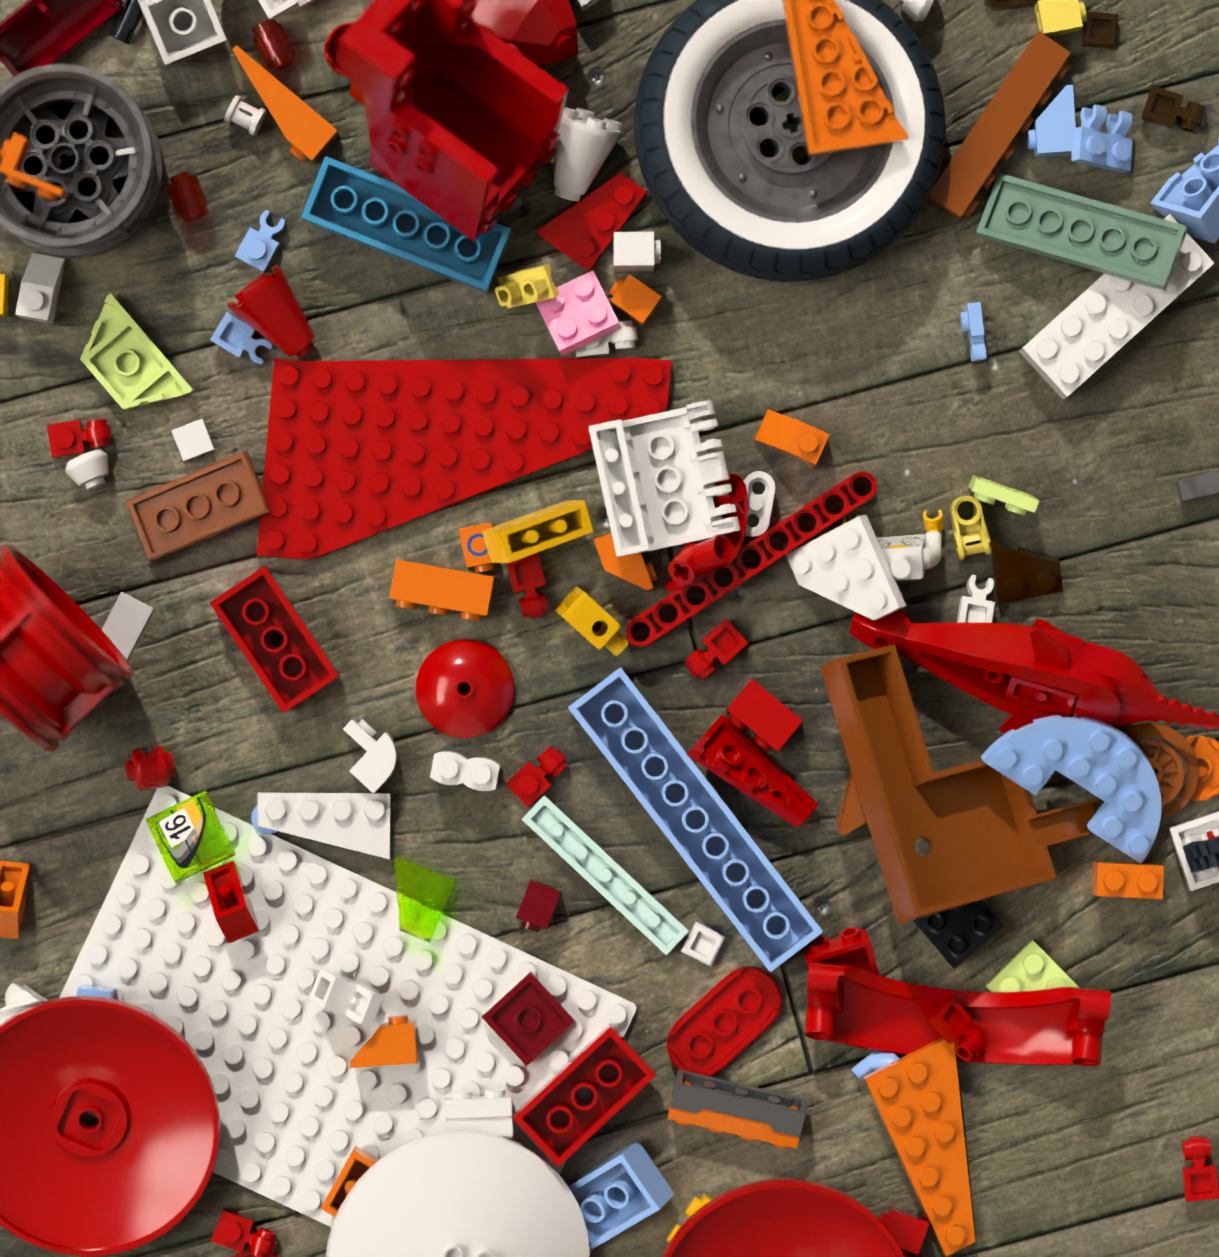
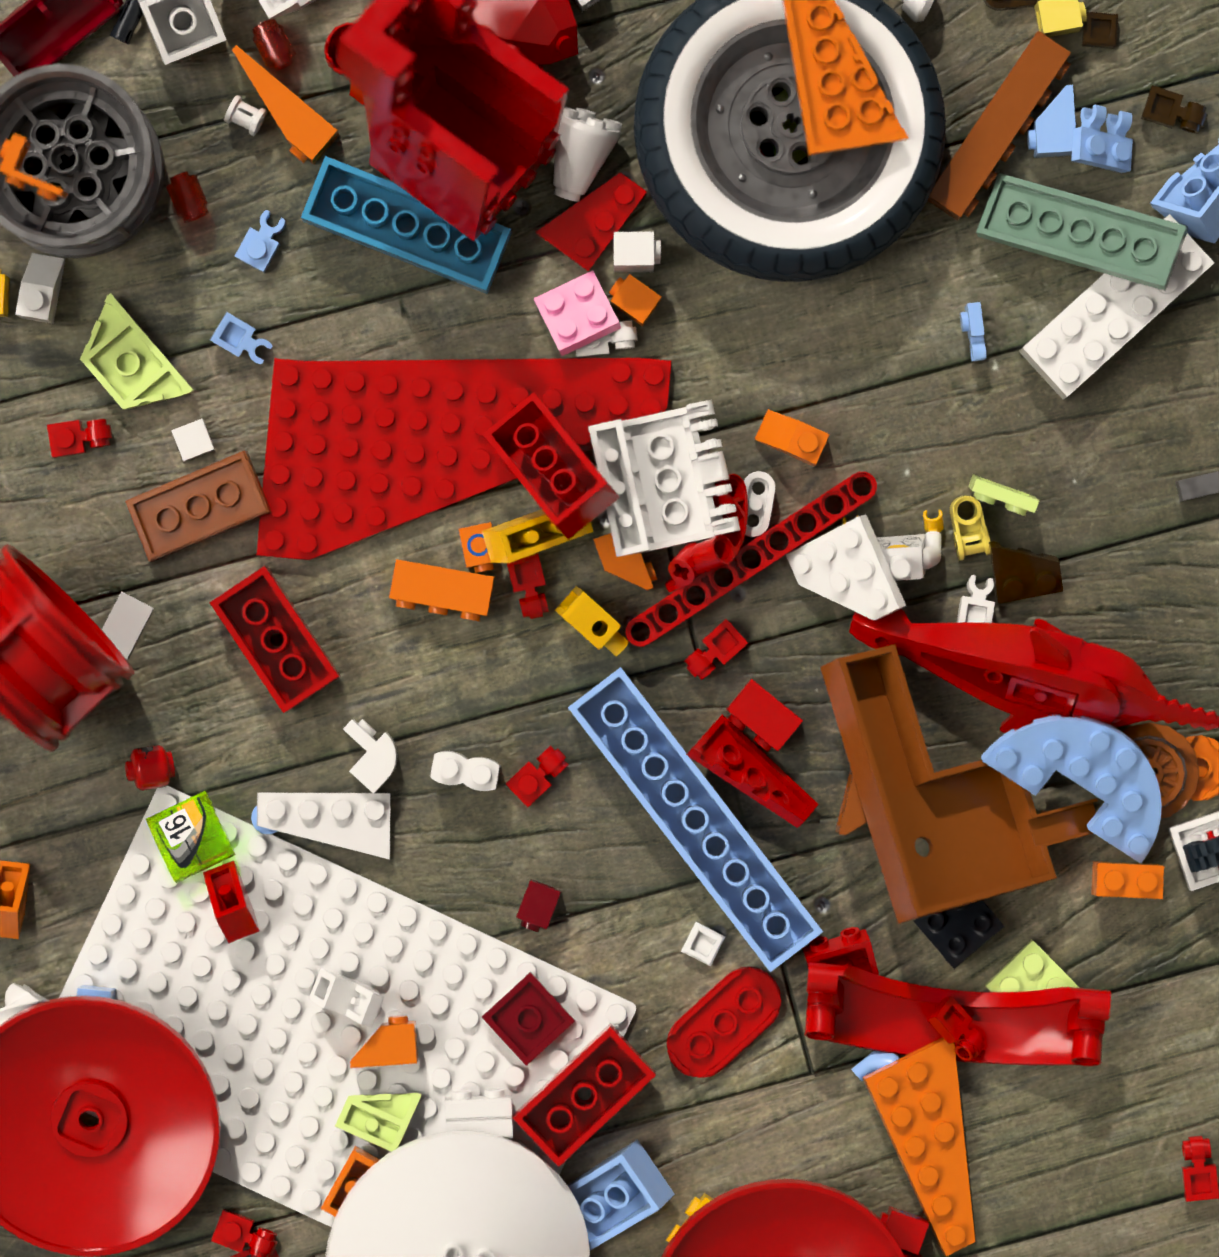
white cone [65,449,109,490] -> none
red cone [227,264,315,358] -> none
clear neon green wing [394,856,455,943] -> none
red dish [415,639,514,738] -> none
light yellow hips [495,264,560,309] -> none
light aqua plate [522,795,689,955] -> none
dark grey piece [667,1069,807,1149] -> none
none -> yellowish green wing [335,1093,422,1152]
none -> red brick [483,392,620,540]

